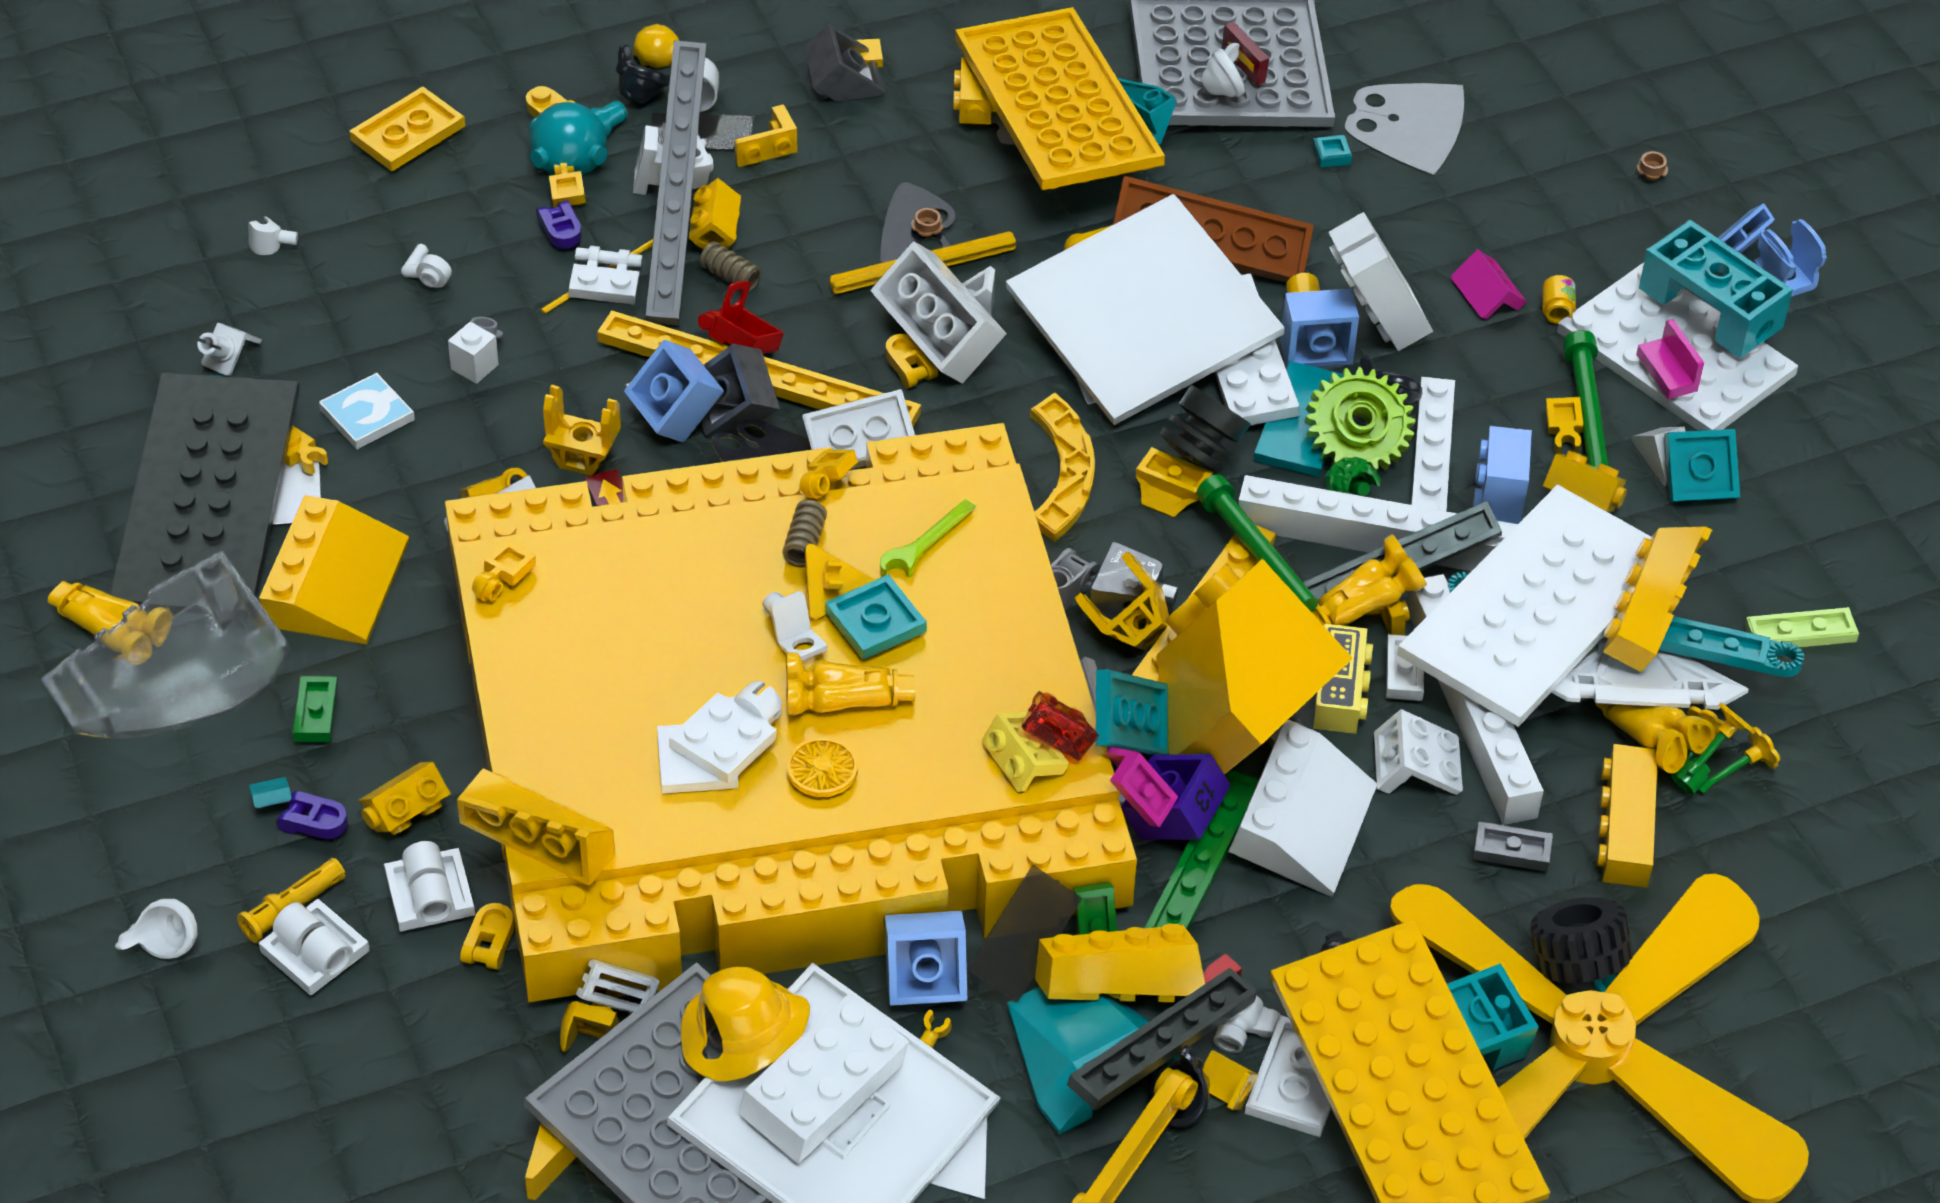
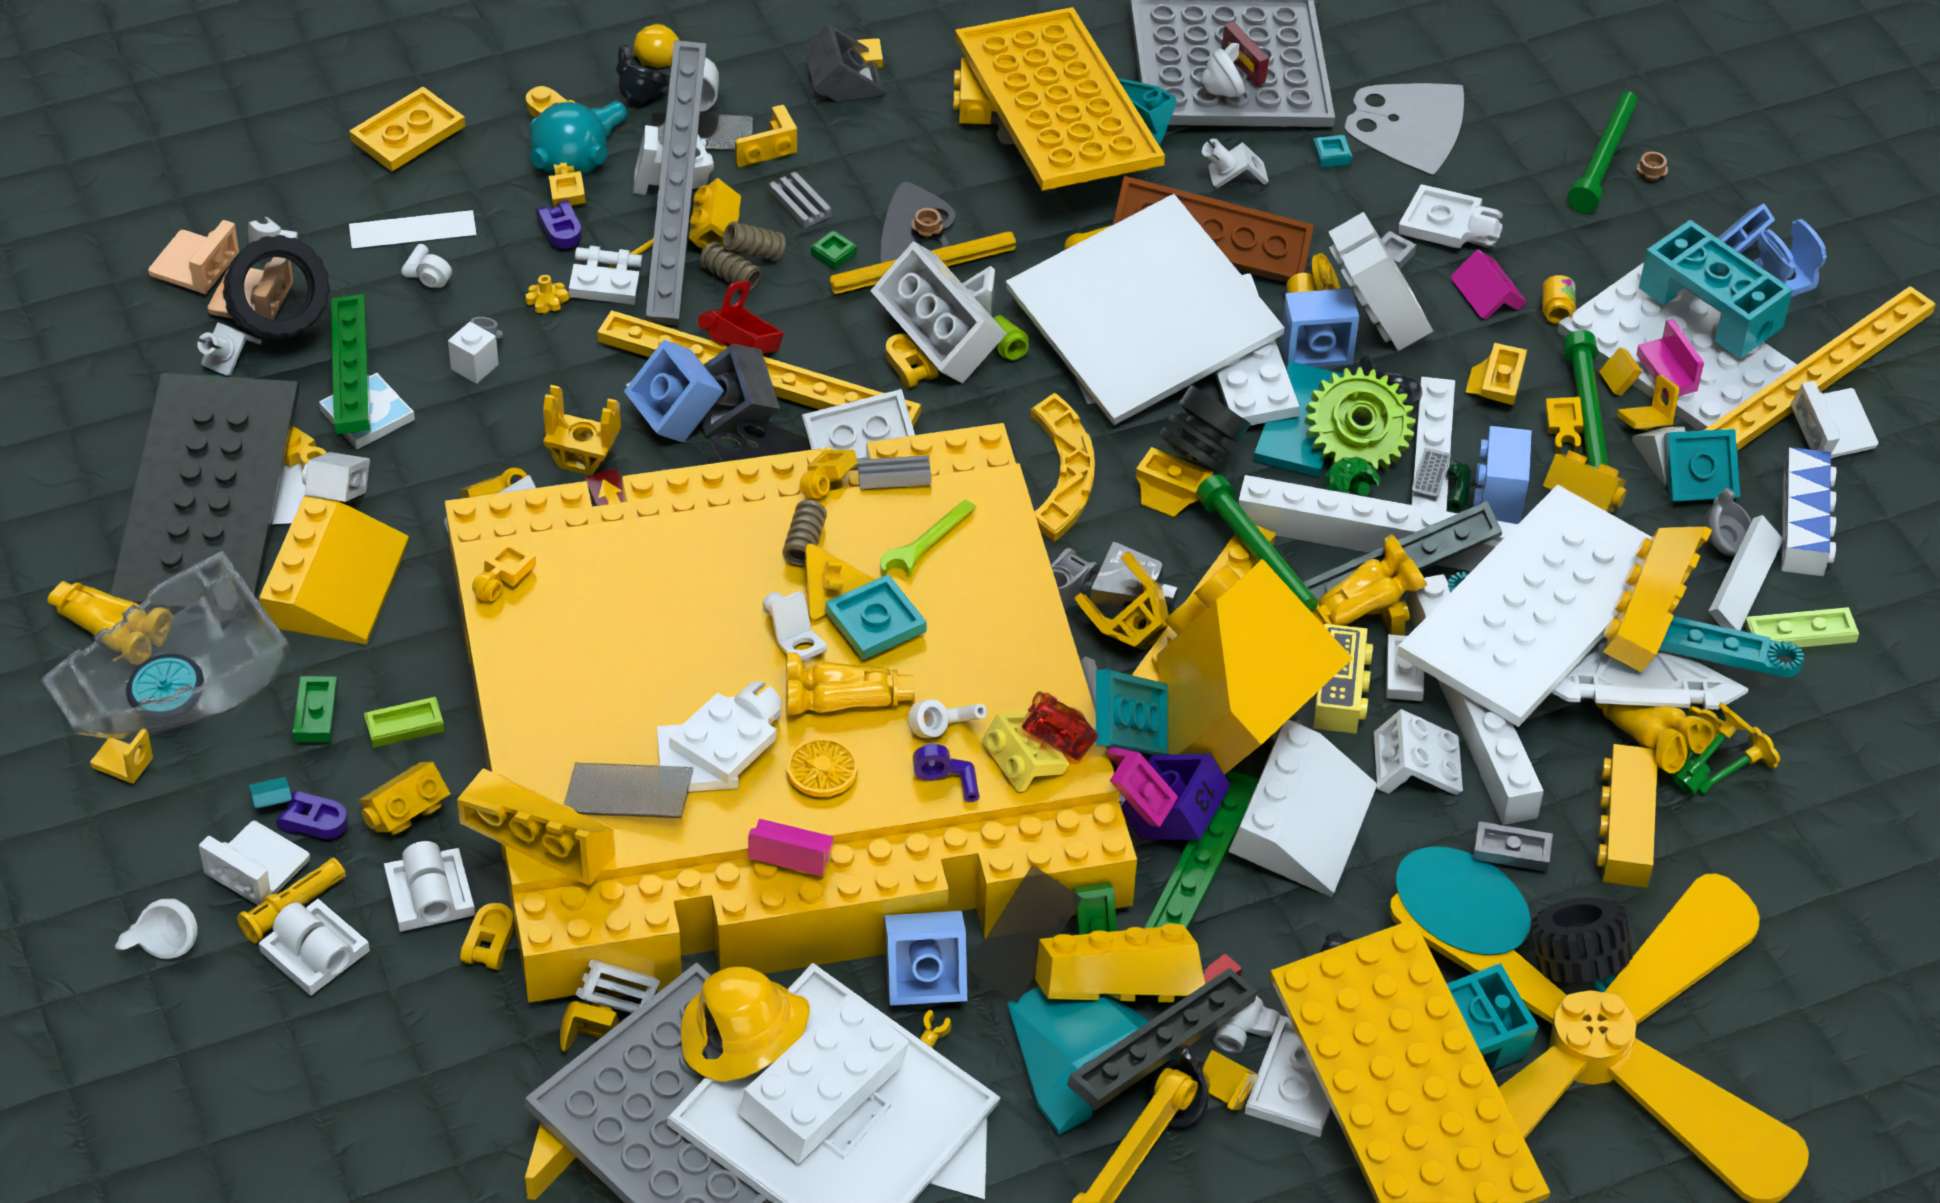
none -> yellow bracket [90,729,153,784]
none -> teal wheel [126,654,204,718]
none -> light nougat bracket [148,220,239,294]
none -> white bracket [199,821,310,905]
none -> light nougat bracket [207,257,294,320]
none -> black tyre [222,235,330,341]
none -> white brick [302,452,370,502]
none -> green plate [331,294,371,435]
none -> white sticker [349,210,477,249]
none -> lime tile [364,697,445,748]
none -> yellow plant [525,275,569,313]
none -> clear smoke piece [564,762,694,818]
none -> dark tan piece [723,221,786,261]
none -> dark pink panel [748,818,834,876]
none -> light grey tile [769,171,831,229]
none -> green tile [811,230,857,270]
none -> light grey tile [858,455,931,489]
none -> white plate [909,699,987,738]
none -> dark purple plate [912,743,980,802]
none -> lime cone [993,315,1029,360]
none -> white bracket [1202,139,1269,188]
none -> yellow wheel [1312,253,1340,291]
none -> light grey tile [1381,231,1417,270]
none -> teal sticker [1396,847,1531,955]
none -> white plate [1399,184,1503,248]
none -> sticker [1412,448,1451,497]
none -> dark green arm [1447,460,1471,513]
none -> yellow slope [1465,343,1527,405]
none -> green piece [1567,92,1638,213]
none -> yellow tile [1599,347,1643,396]
none -> yellow bracket [1617,375,1680,431]
none -> yellow plate [1703,286,1936,451]
none -> light grey hat [1703,488,1752,558]
none -> white tile [1708,515,1783,631]
none -> white brick [1781,447,1836,576]
none -> white bracket [1790,381,1878,458]

